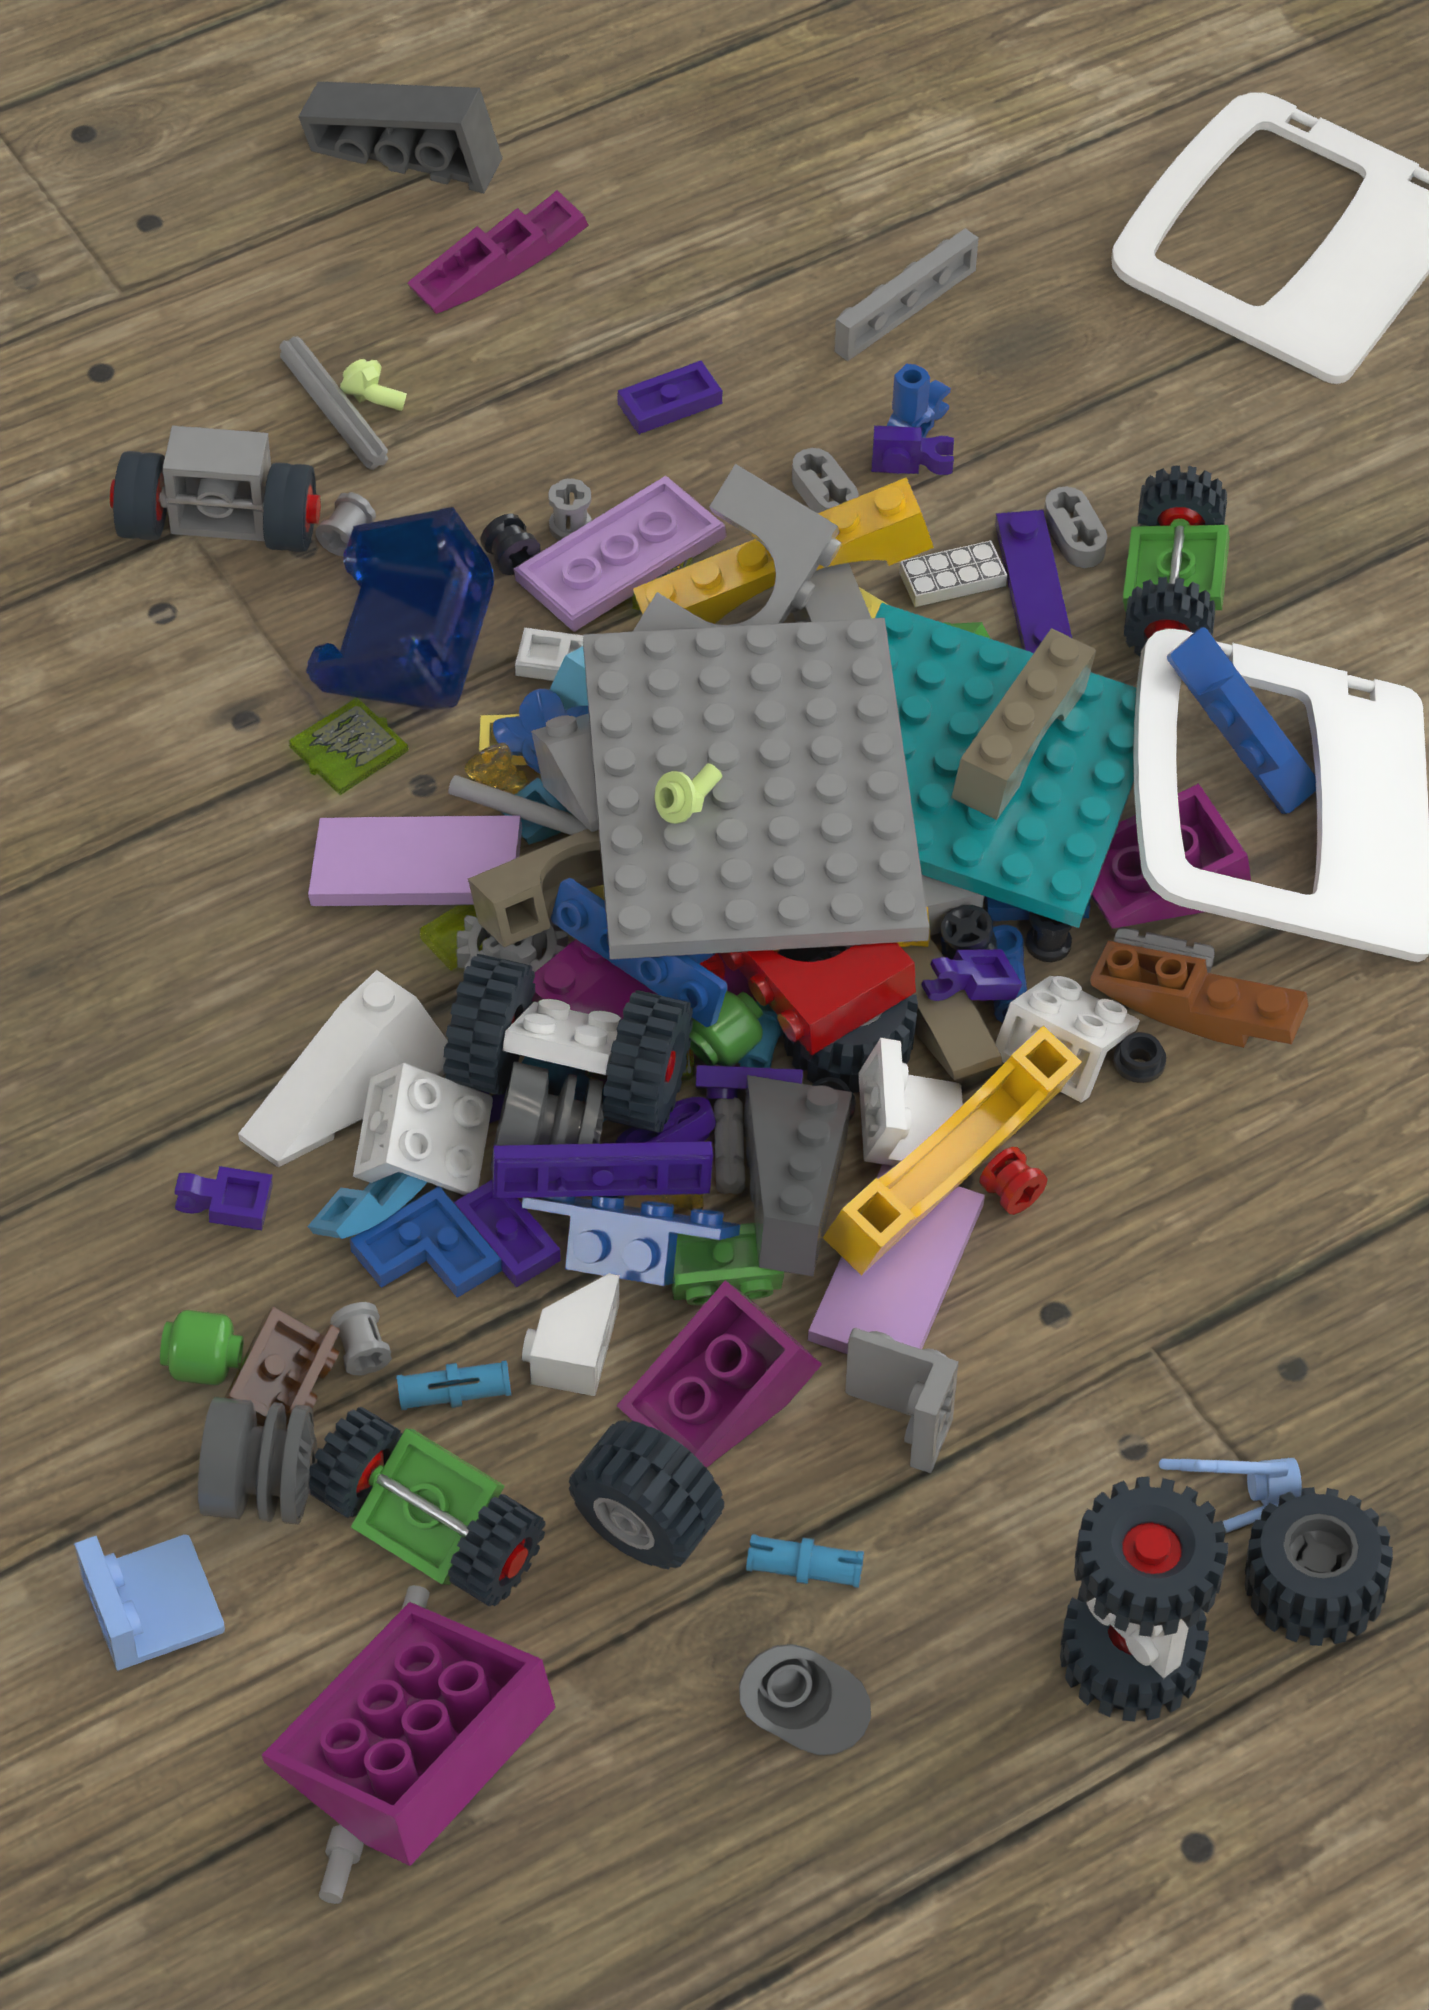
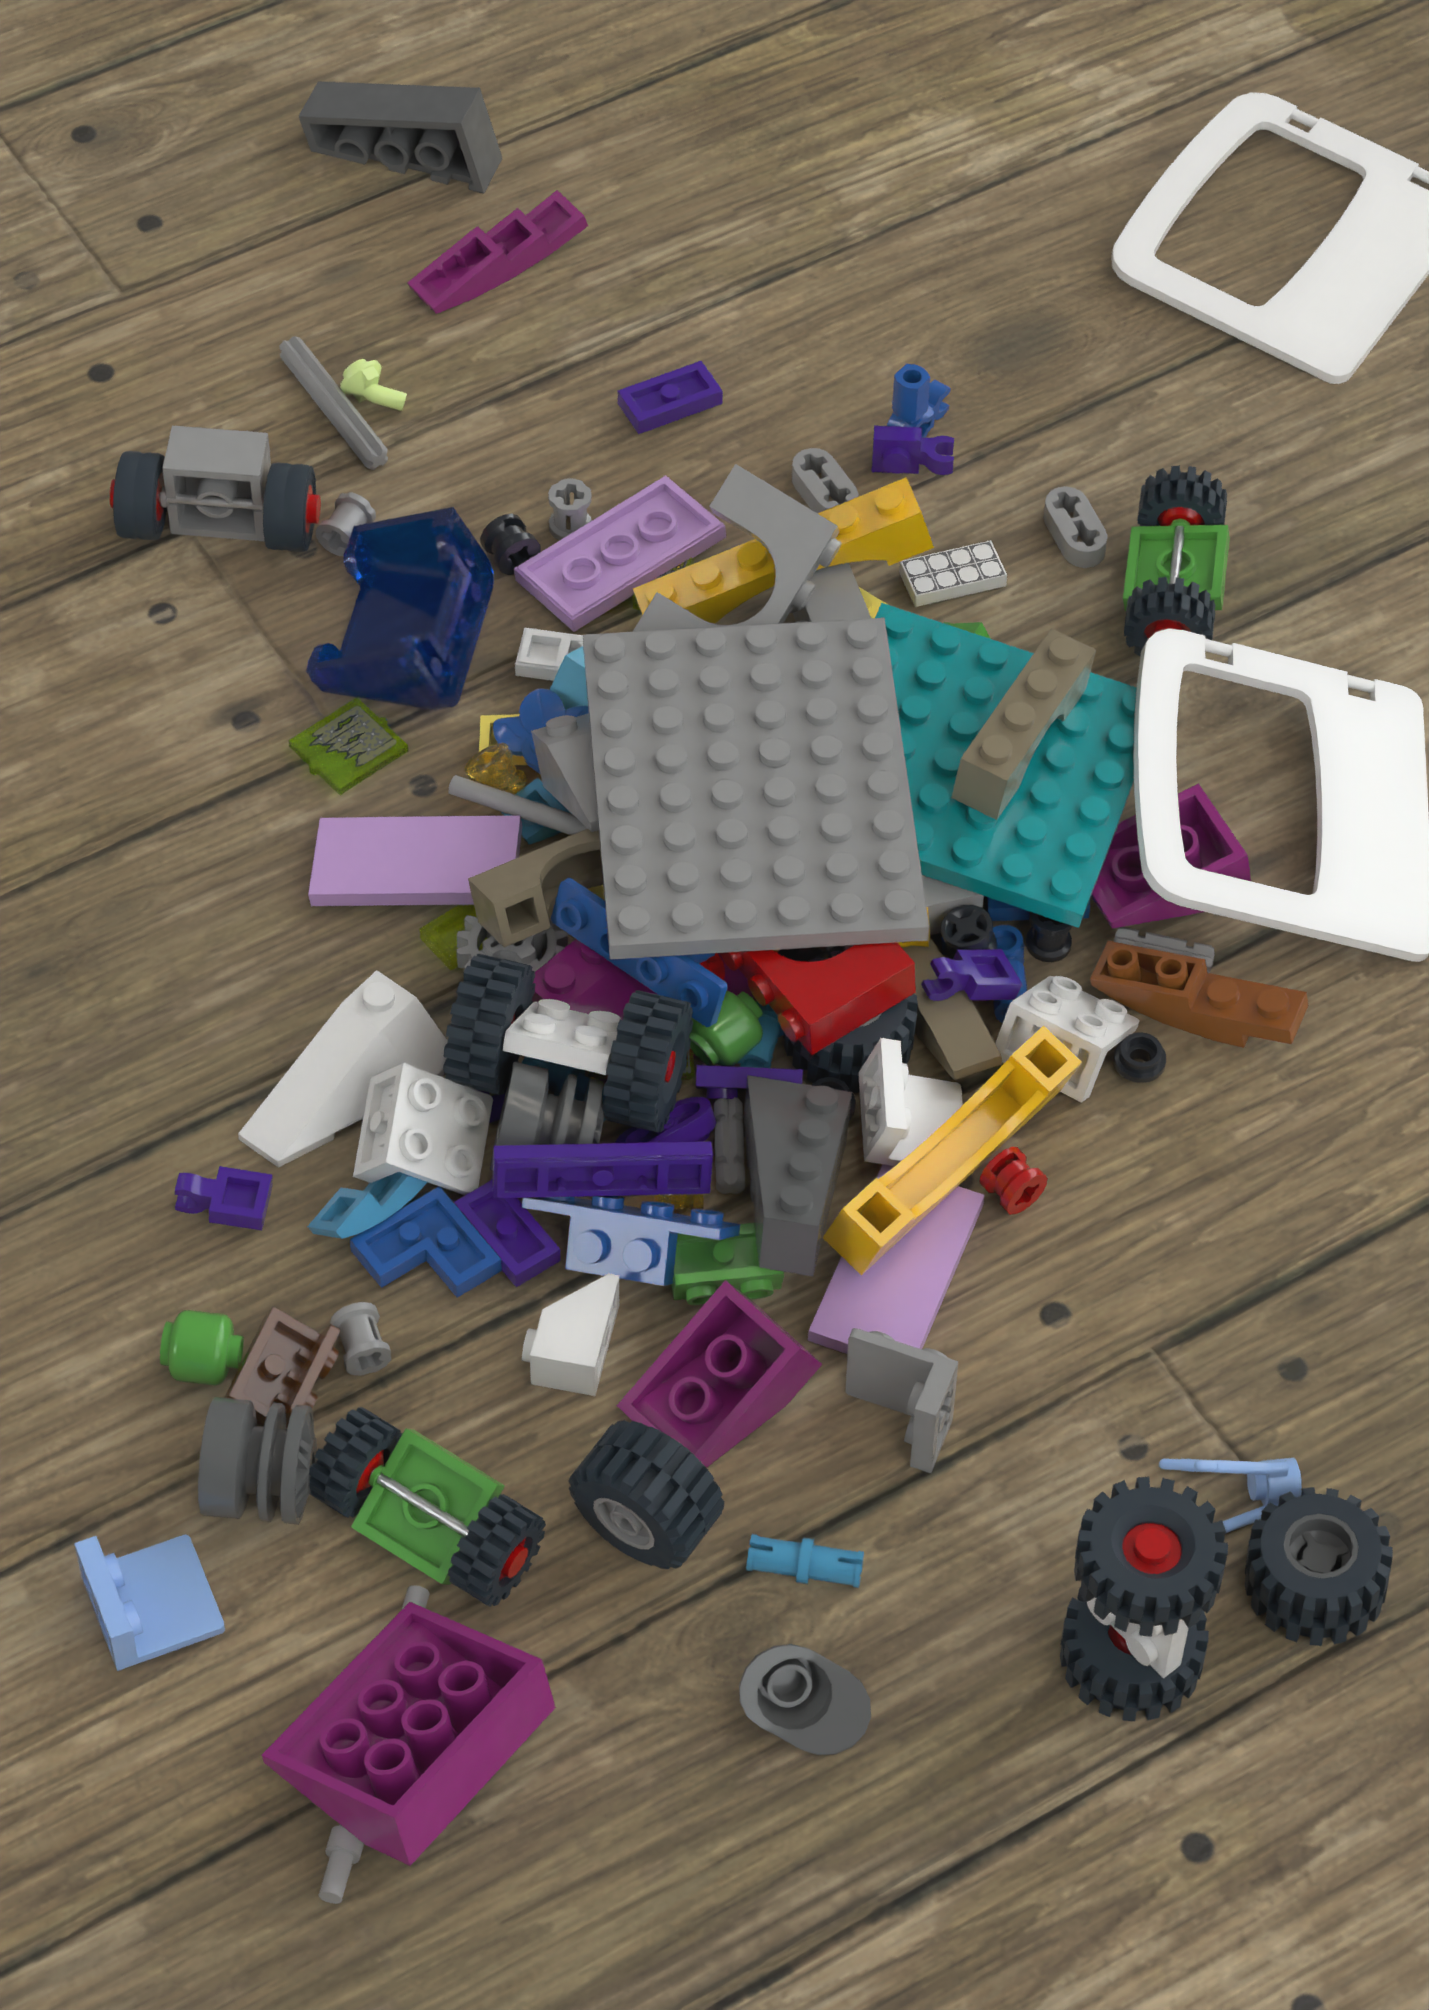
dark azure pin [397,1360,511,1410] -> none
yellowish green plate [654,763,723,824] -> none
light grey plate [834,228,978,361] -> none
dark purple plate [995,510,1072,653] -> none
blue bracket [1167,627,1316,814] -> none

